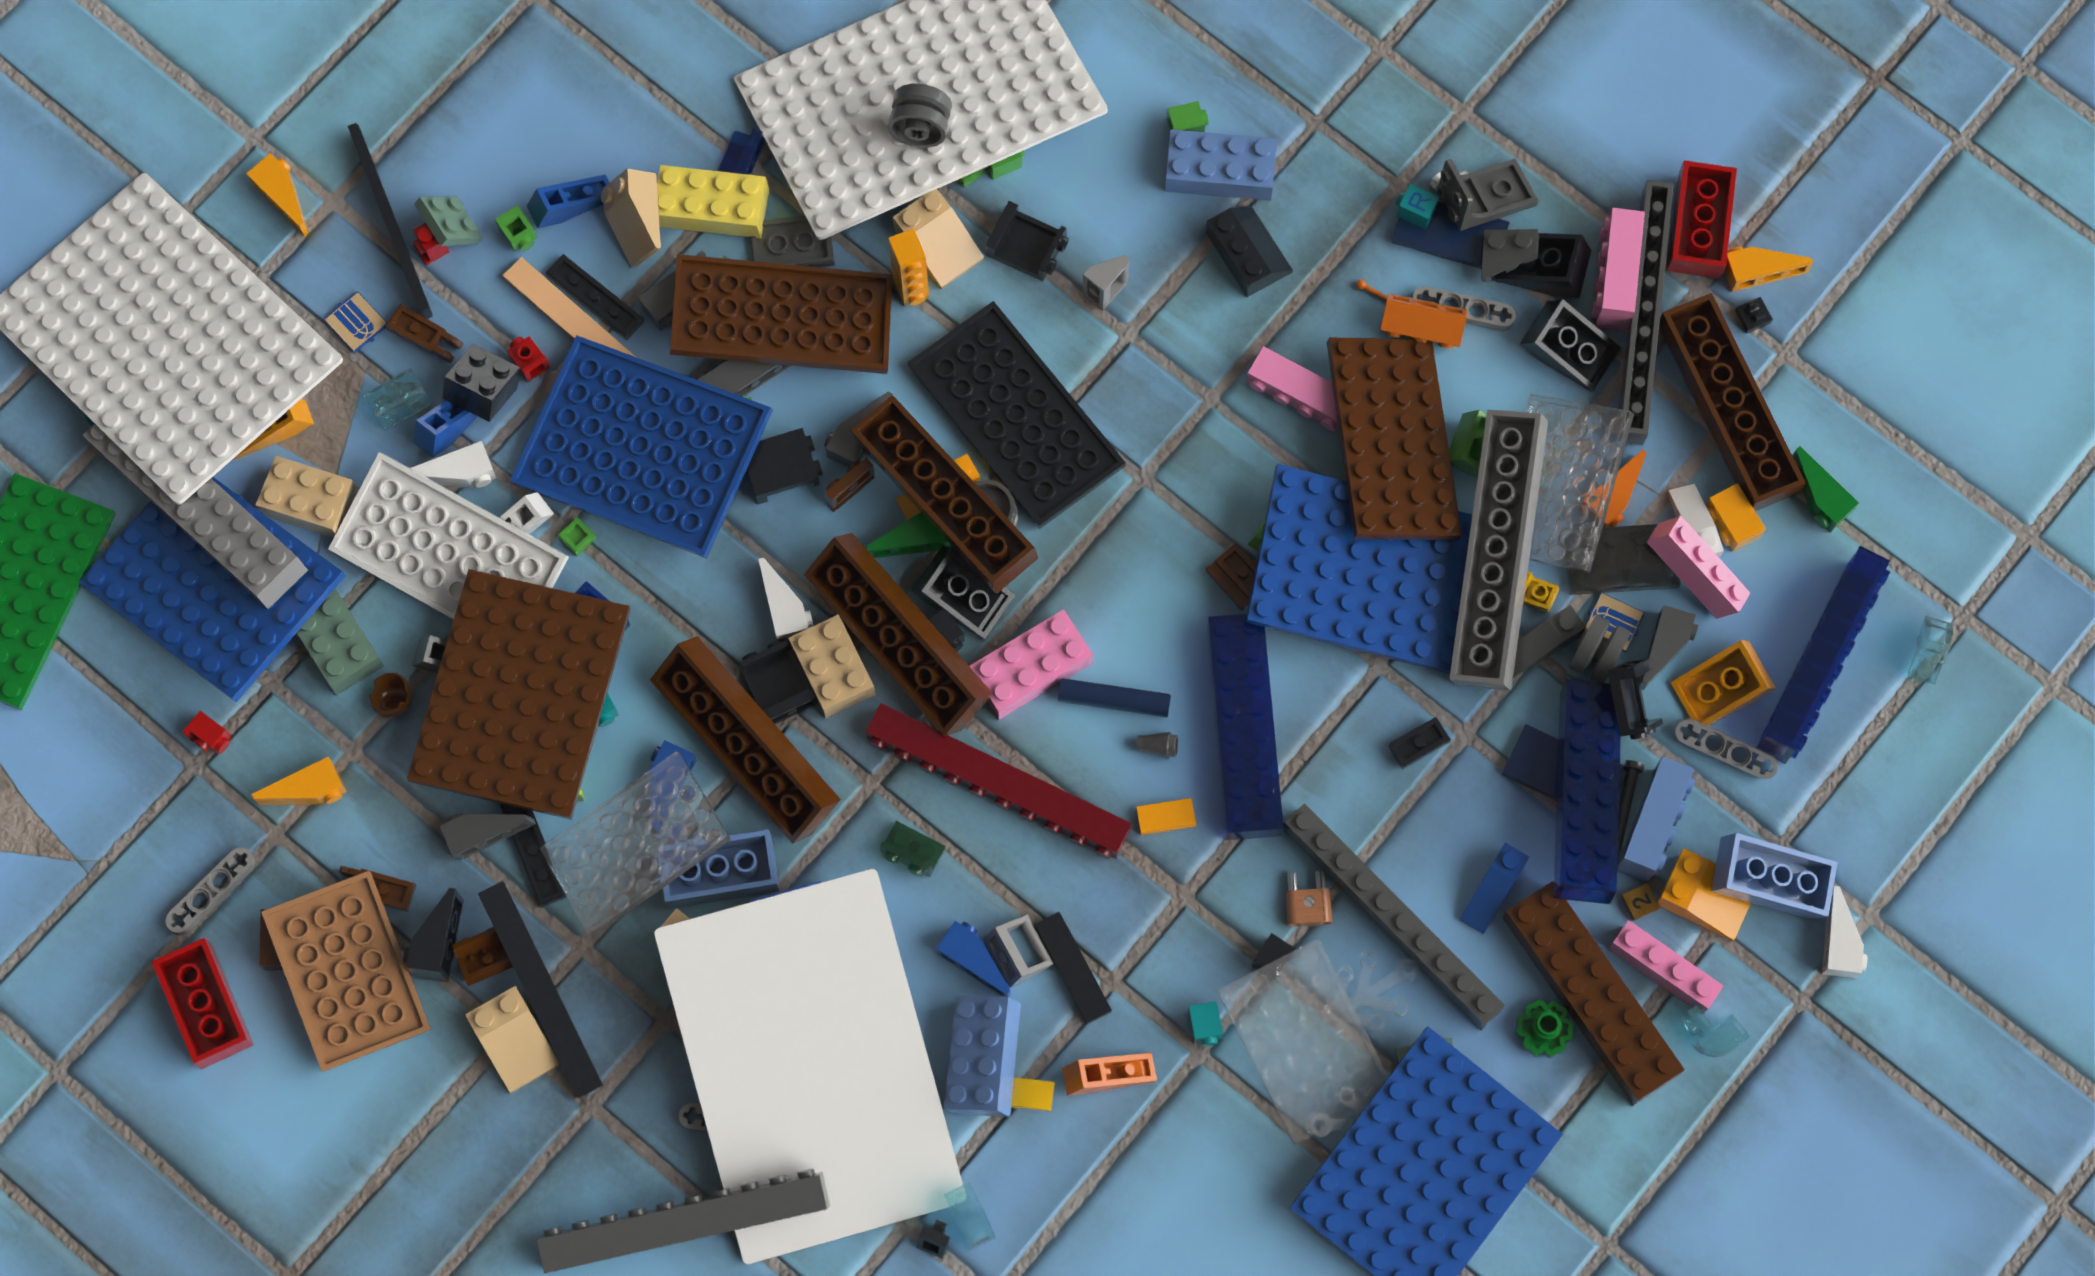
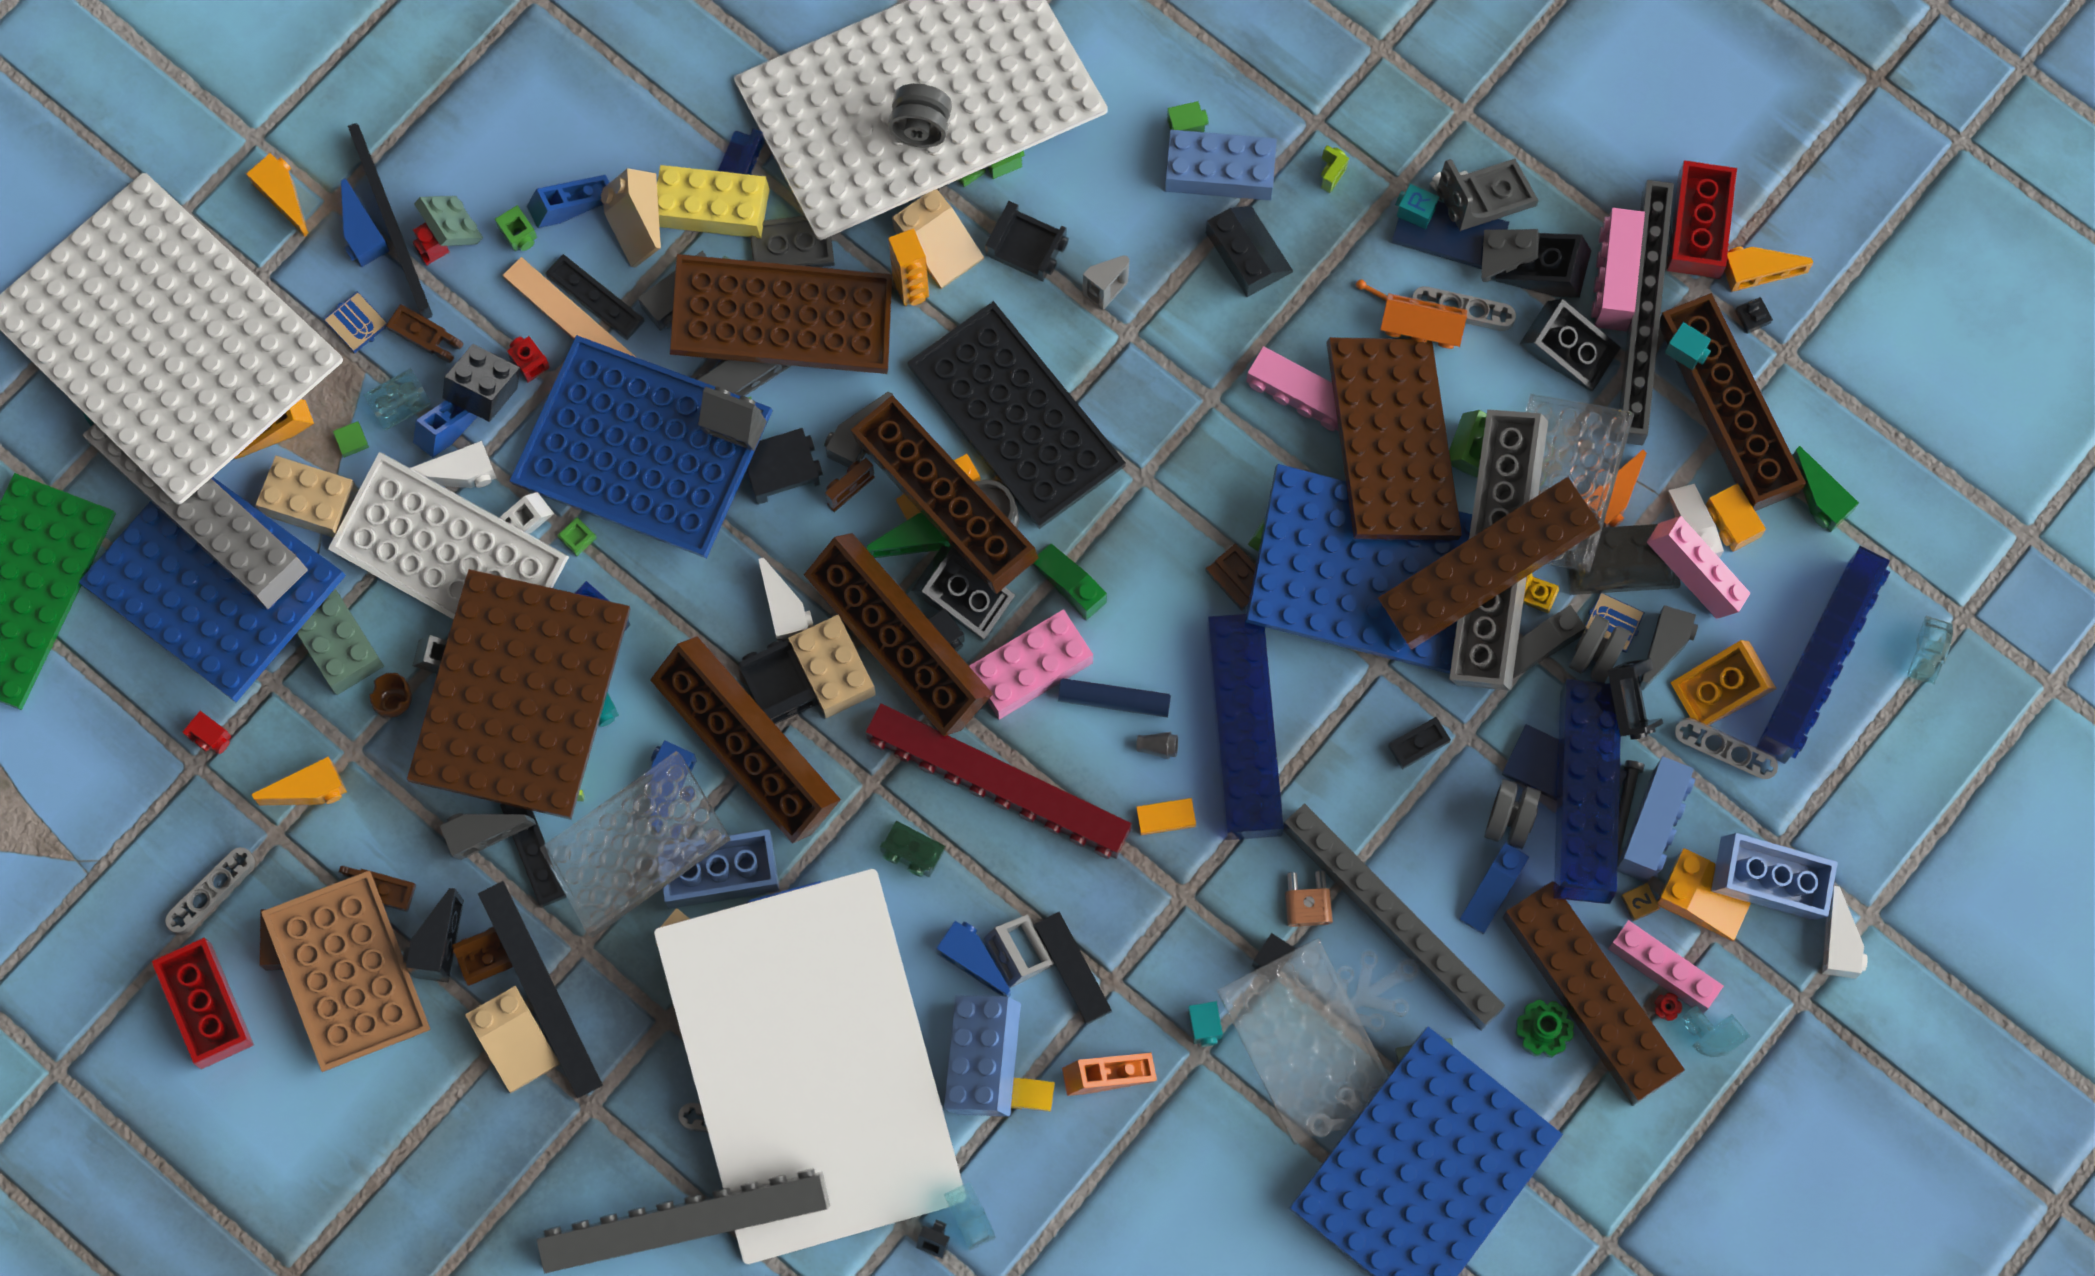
none -> bright green tile [333,421,370,458]
none -> blue slope [341,178,389,267]
none -> dark grey slope [699,386,767,451]
none -> green slope [1033,543,1107,621]
none -> lime bracket [1320,145,1349,193]
none -> reddish brown brick [1378,476,1601,650]
none -> dark grey wheel [1484,779,1541,849]
none -> red plate [1654,993,1682,1021]
none -> teal brick [1665,322,1711,370]

